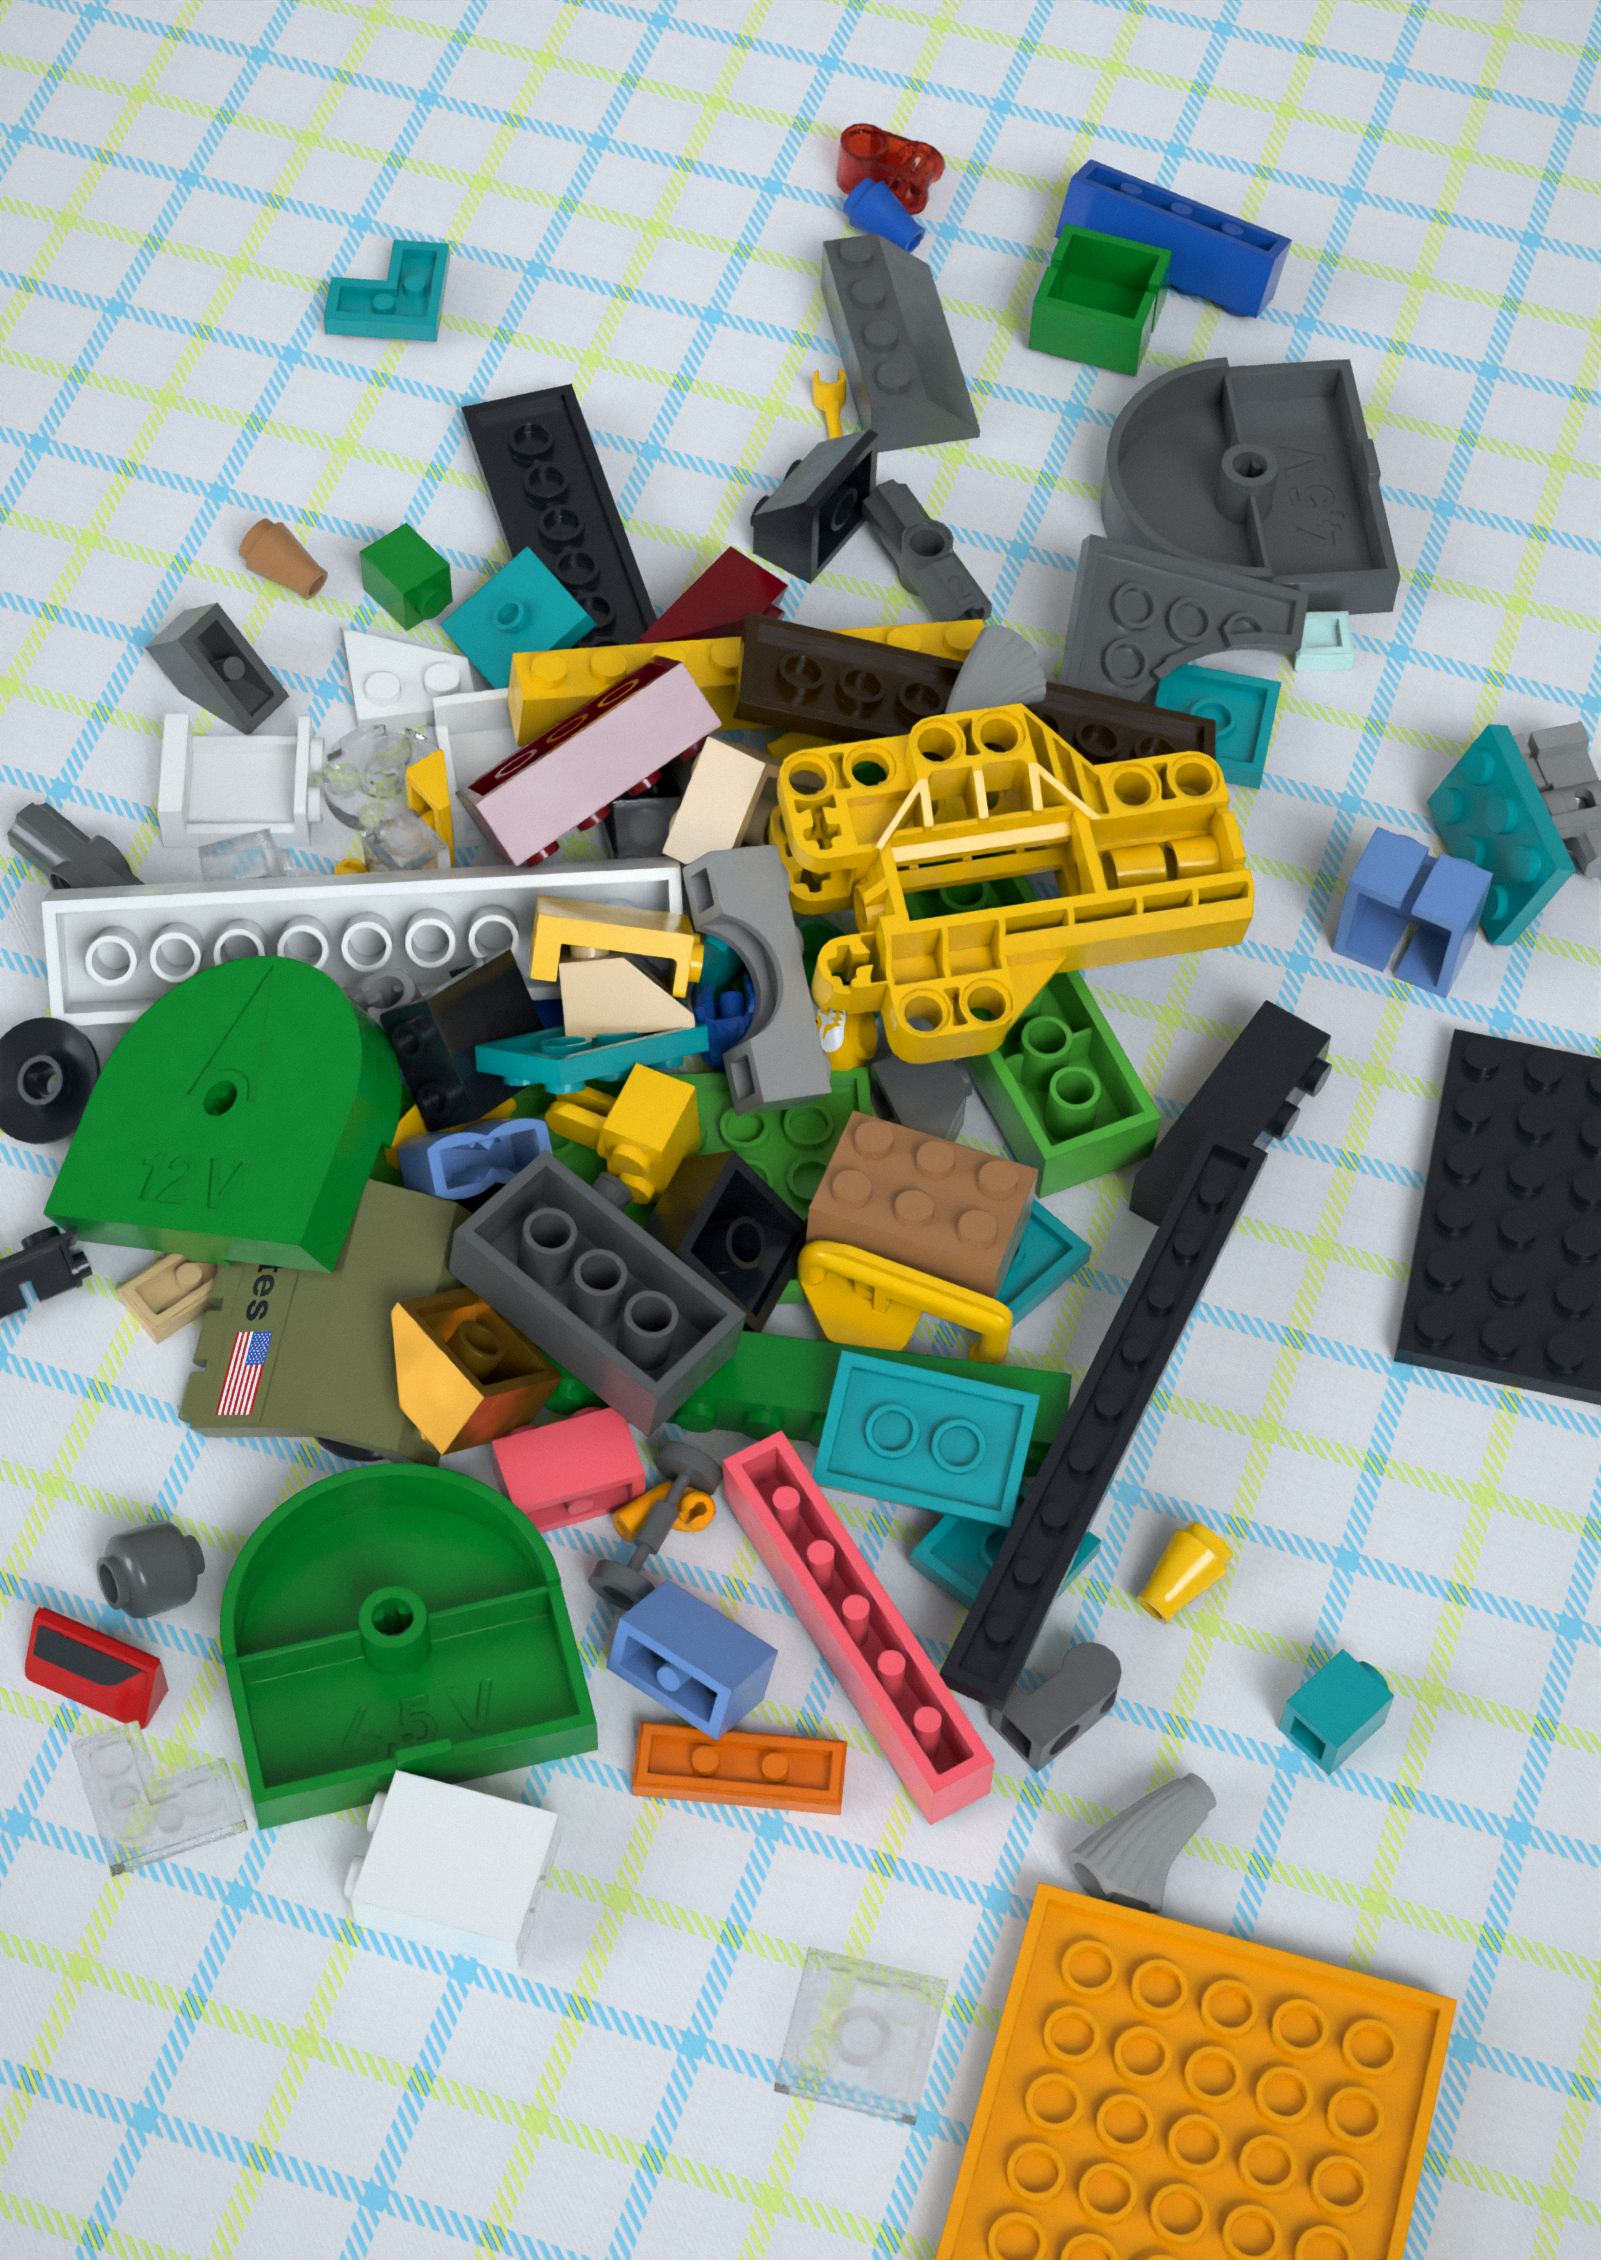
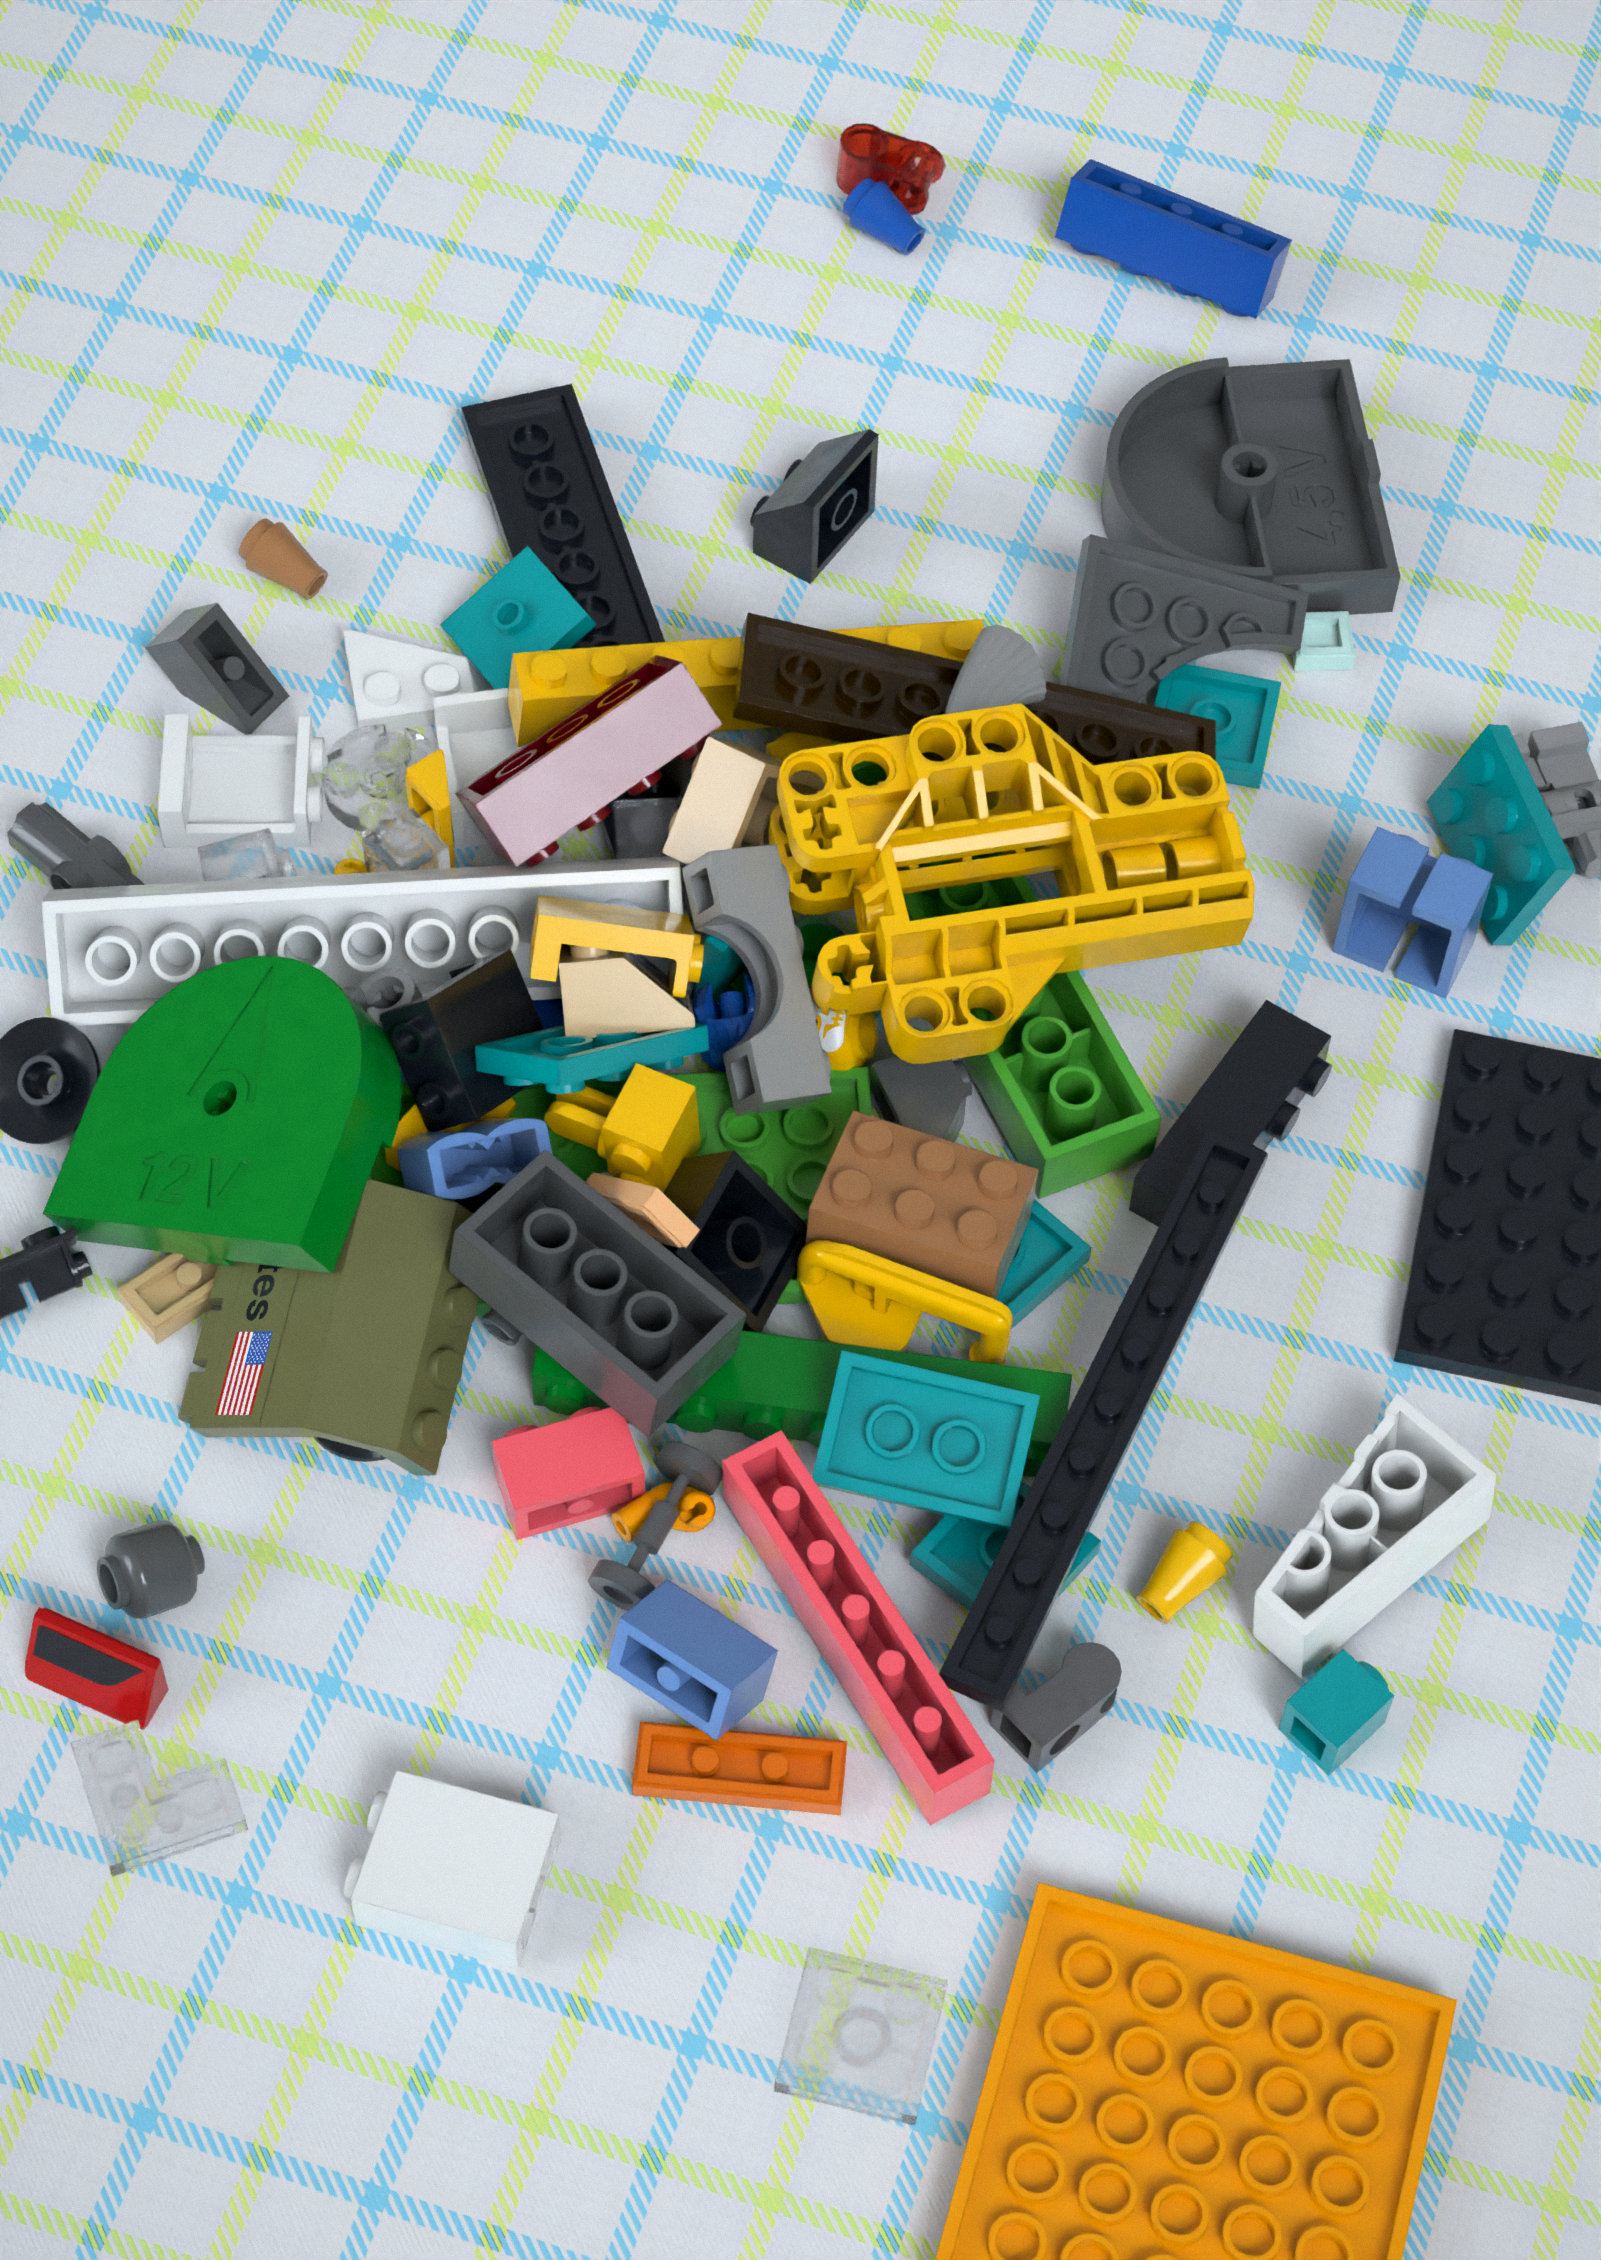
green piece [220,1463,598,1830] -> none
teal plate [324,240,450,342] -> none
green brick [360,523,453,631] -> none
pearl gold slope [391,1287,564,1456] -> none
dark red slope [637,546,788,644] -> none
yellow hand [813,369,846,440] -> none
dark grey slope [821,234,980,452] -> none
dark grey piece [862,479,992,622] -> none
green piece [1029,223,1173,376] -> none
light grey piece [1068,1773,1216,1913] -> none
none -> light nougat tile [586,1172,700,1248]
none -> white wedge [1252,1393,1497,1679]

